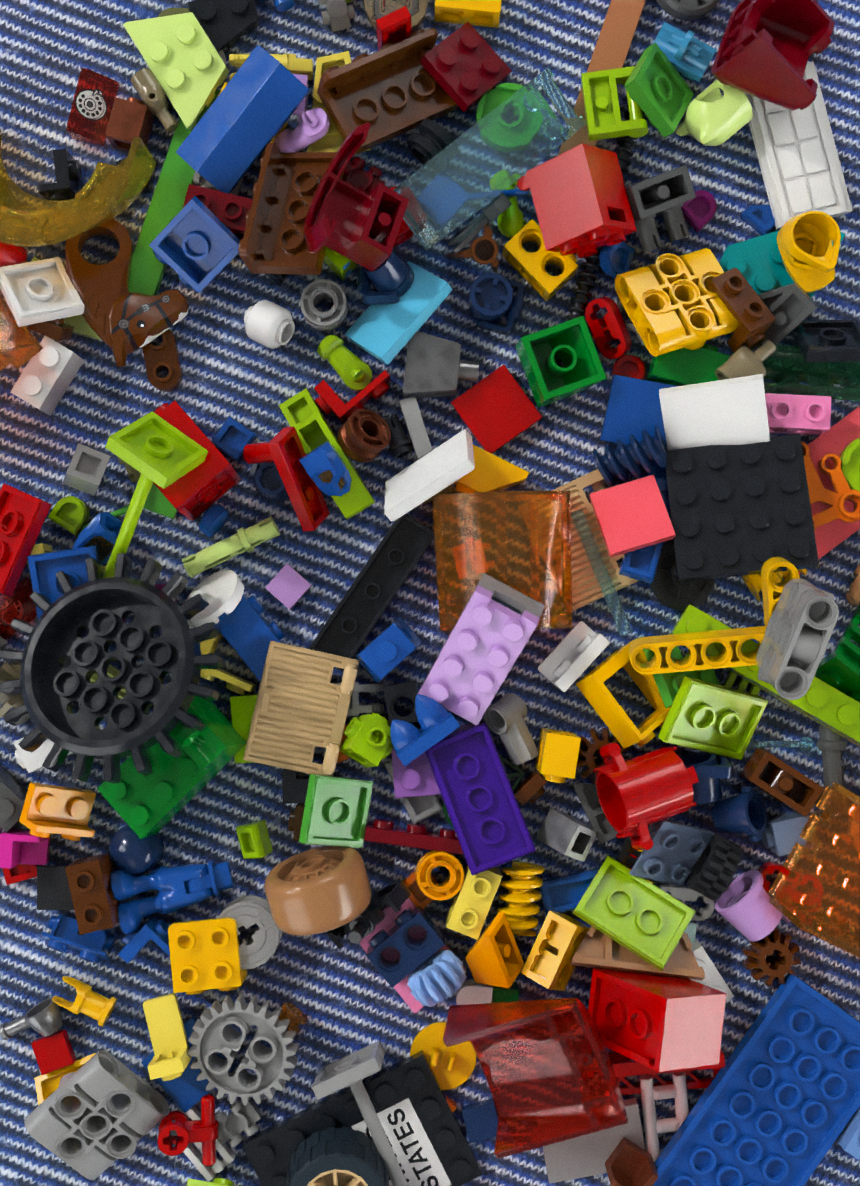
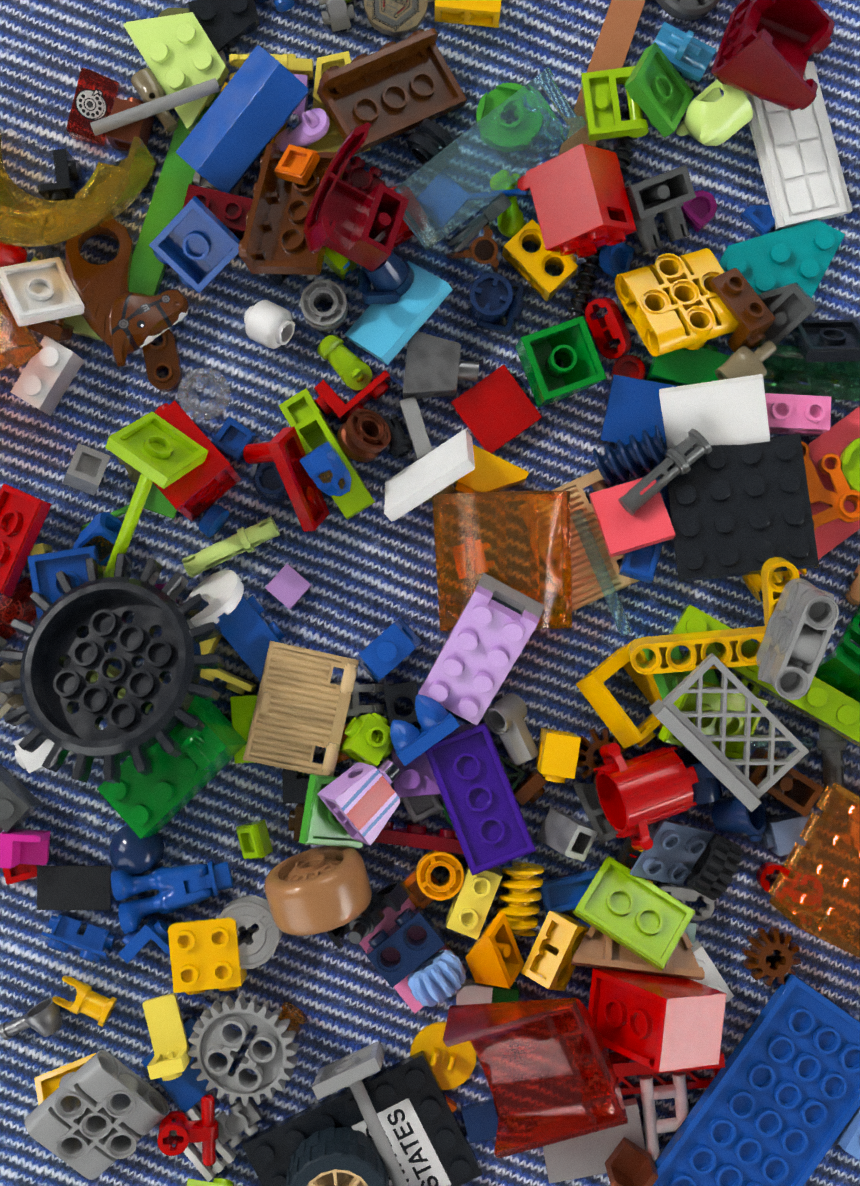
light orange bracket [19,782,96,841] -> none
red tile [31,1029,76,1075] -> none
lime tile [48,496,90,536] -> none
reddish brown brick [65,853,120,935] -> none
black piece [309,513,437,671] -> none
red tile [376,6,412,51] -> none
dark red plate [420,22,512,112] -> none
white bracket [538,621,610,693] -> none
black wheel [650,539,715,610] -> none
lavender hat [715,870,793,942] -> none
yellow helmet [777,211,841,293] -> none
none -> light grey bar [90,78,220,136]
none -> clear gear [178,367,231,421]
none -> orange tile [274,144,320,186]
none -> lavender torso [317,759,401,846]
none -> dark grey pin [618,429,712,515]
none -> light grey fence [649,653,809,812]

